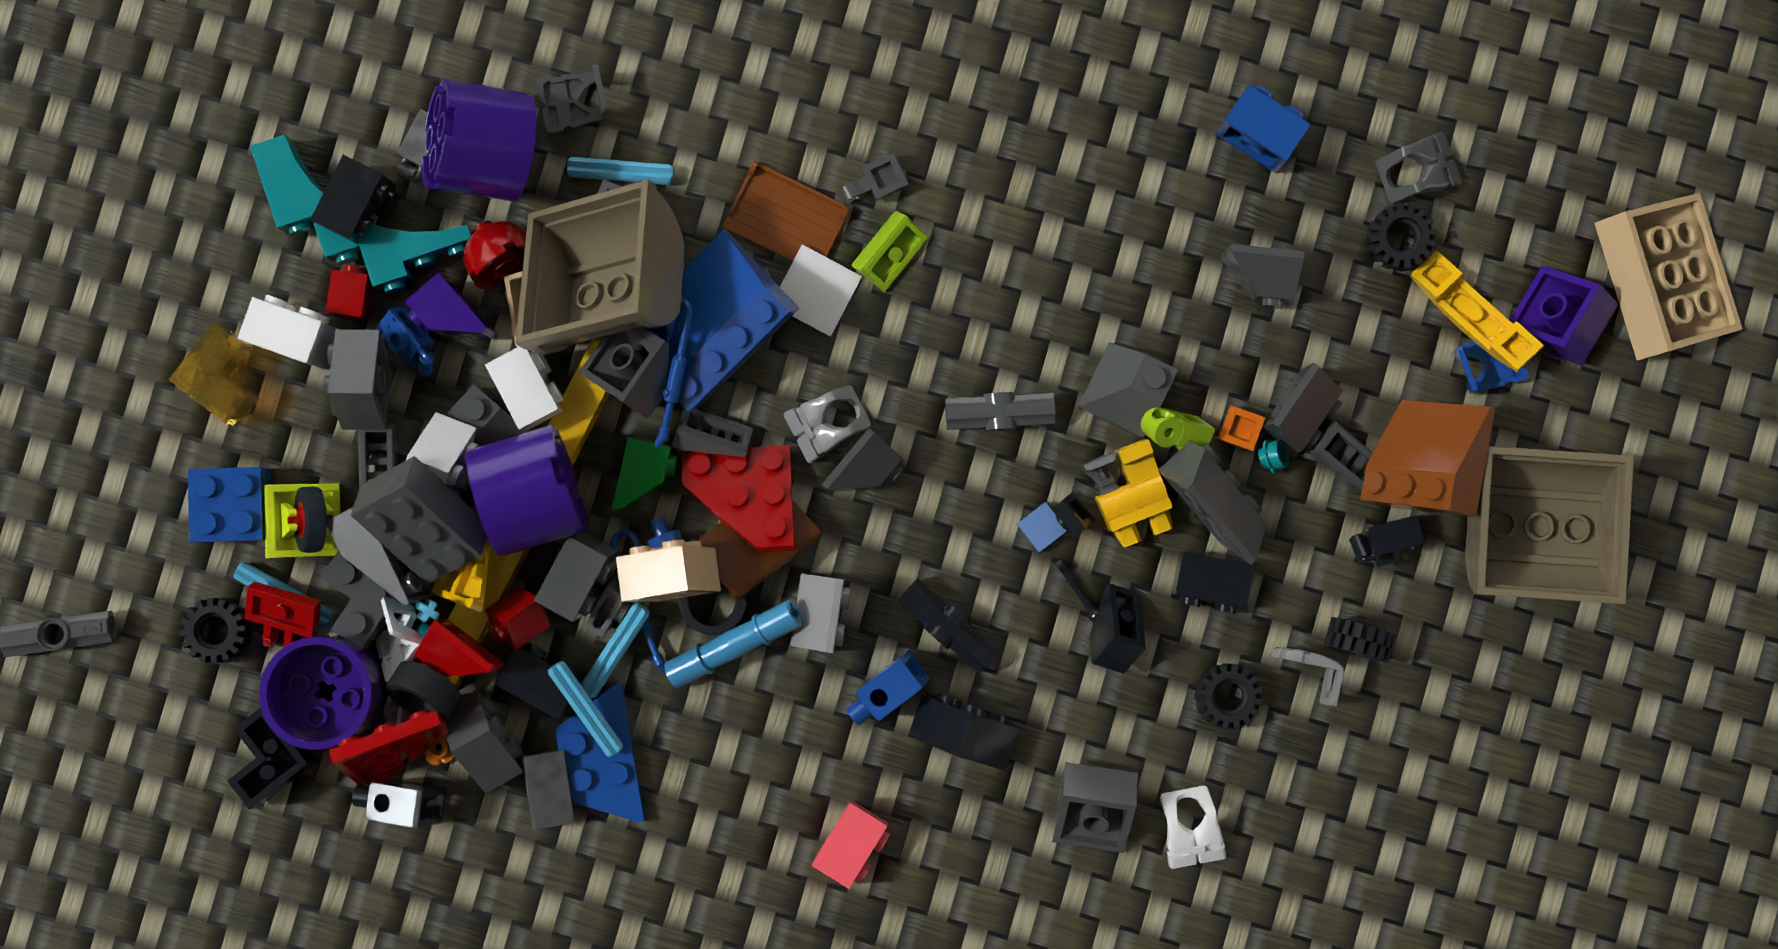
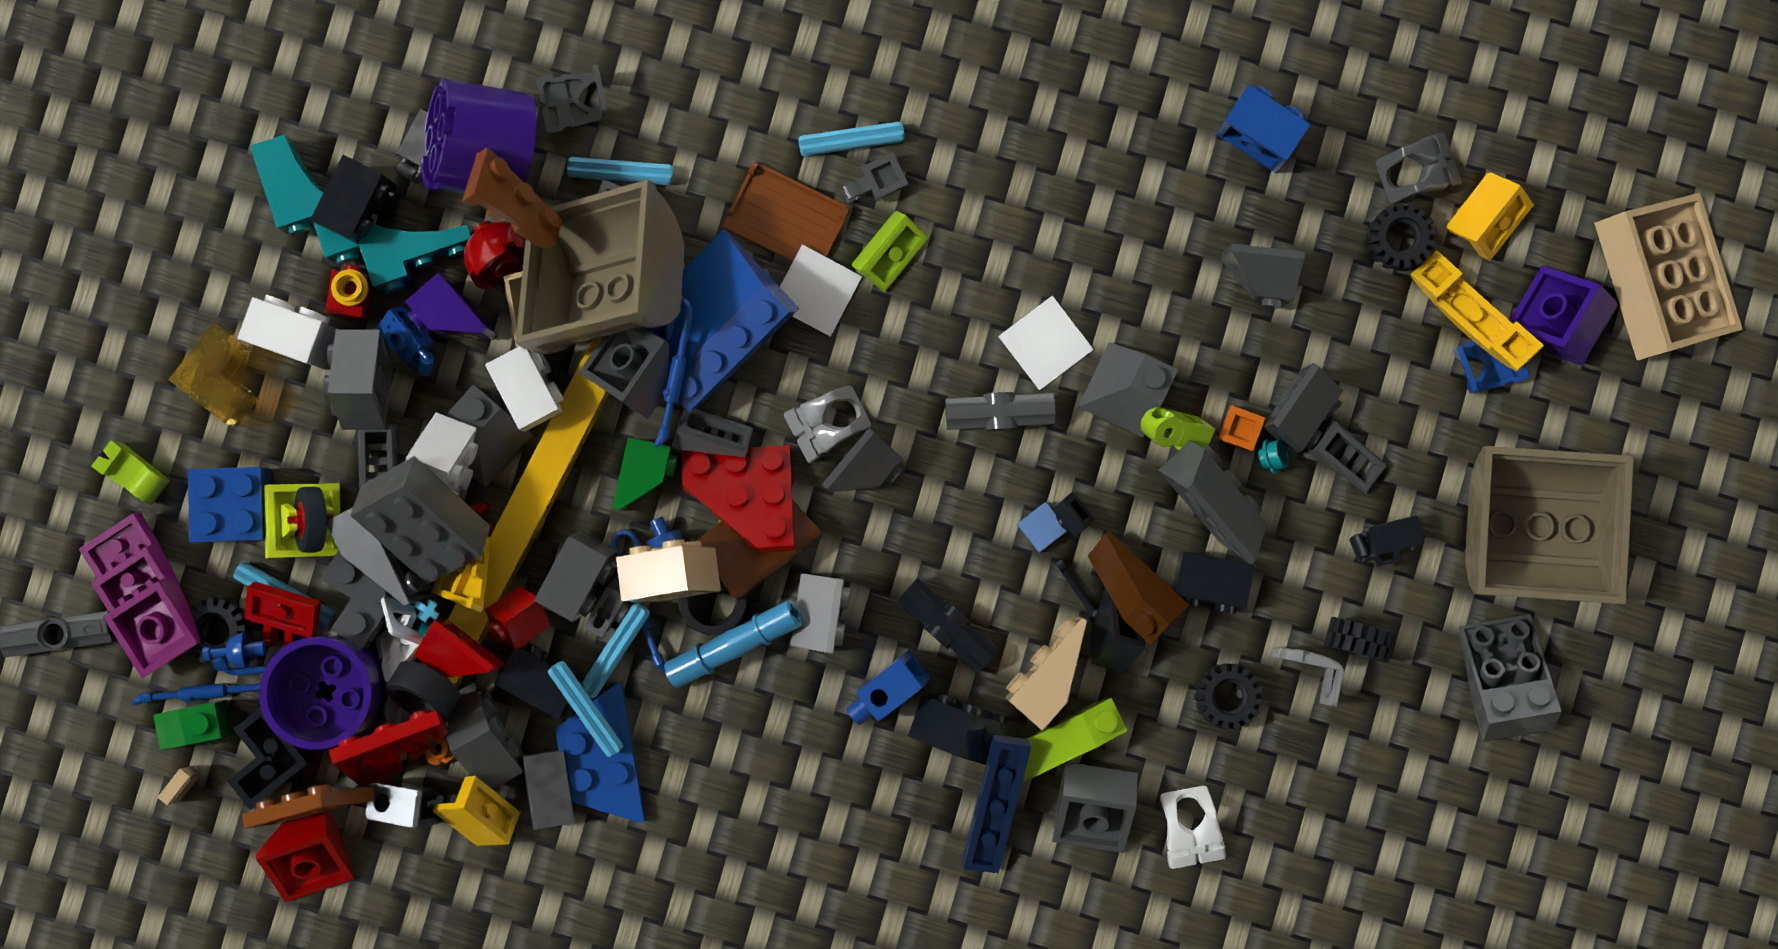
dark purple brick [466,425,587,557] -> none
coral brick [811,800,890,889] -> none
yellow hips [1081,439,1173,548] -> none
dark orange slope [1360,400,1495,518] -> none
none -> magenta slope [79,511,201,678]
none -> lime leg [91,440,170,505]
none -> blue piece [131,632,266,706]
none -> green slope [153,700,233,750]
none -> tan tile [157,766,200,805]
none -> dark orange wing [242,784,376,829]
none -> red slope [256,811,354,902]
none -> yellow plate [331,269,369,306]
none -> yellow panel [433,776,521,846]
none -> dark orange wing [462,147,562,250]
none -> medium azure axle [798,121,905,156]
none -> dark blue plate [961,735,1032,873]
none -> white sticker [998,296,1094,391]
none -> tan slope [1005,617,1087,730]
none -> lime slope [1022,698,1128,782]
none -> reddish brown slope [1088,531,1189,645]
none -> yellow panel [1446,172,1534,261]
none -> dark grey slope [1459,614,1562,742]

